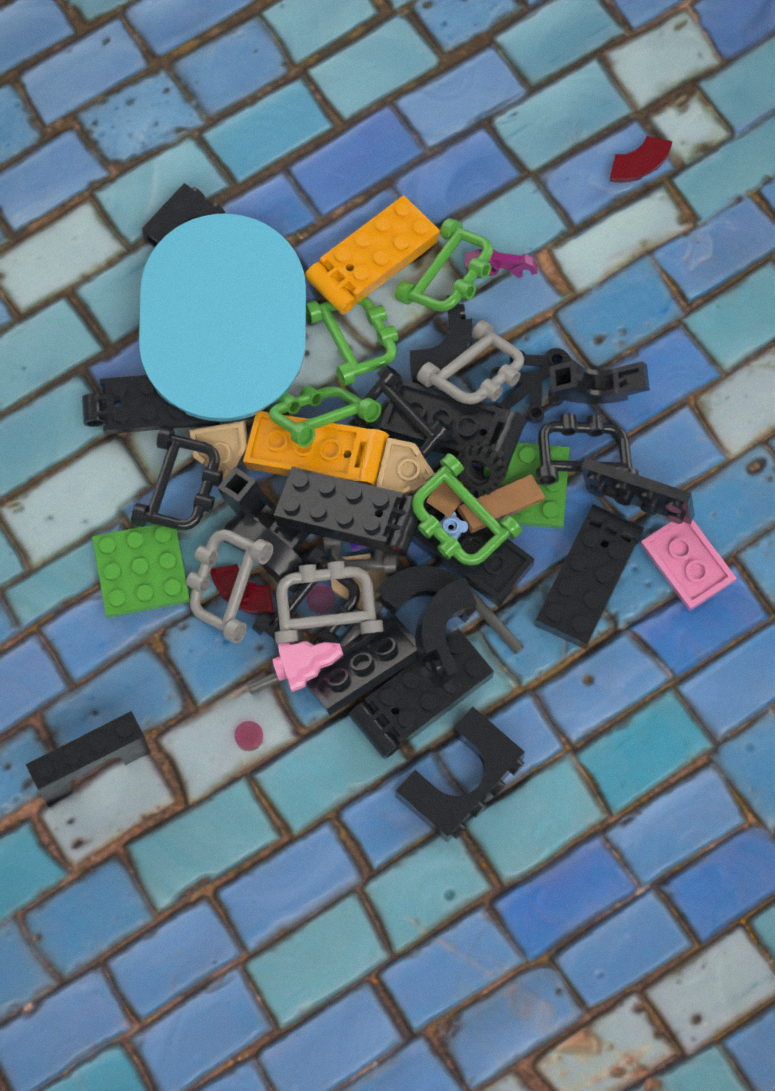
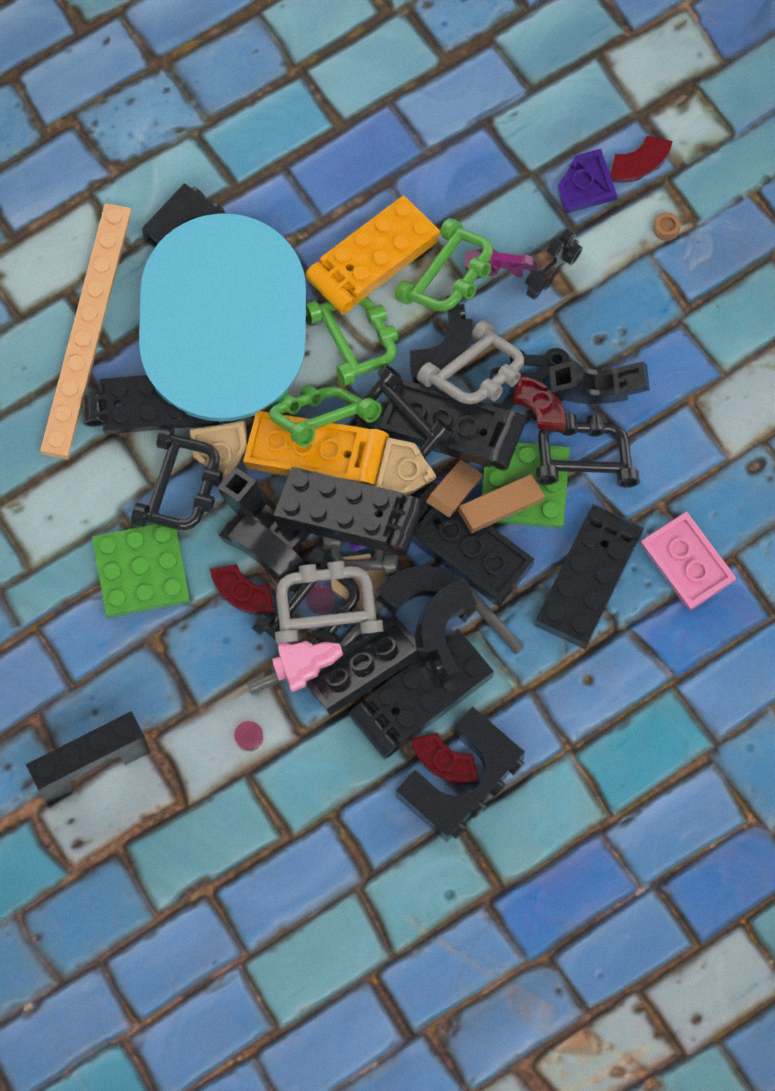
light grey bar [186,529,273,644] -> none
bright green bar [412,453,523,566] -> none
light blue plate [440,512,468,540] -> none
black tyre [456,440,509,496] -> none
black plate [581,457,695,525] -> none
none -> light nougat plate [40,203,132,460]
none -> dark red tile [410,733,479,785]
none -> dark red tile [513,376,566,431]
none -> black plant [525,229,583,300]
none -> dark purple plate [557,149,617,214]
none -> medium nougat tile [653,213,681,241]

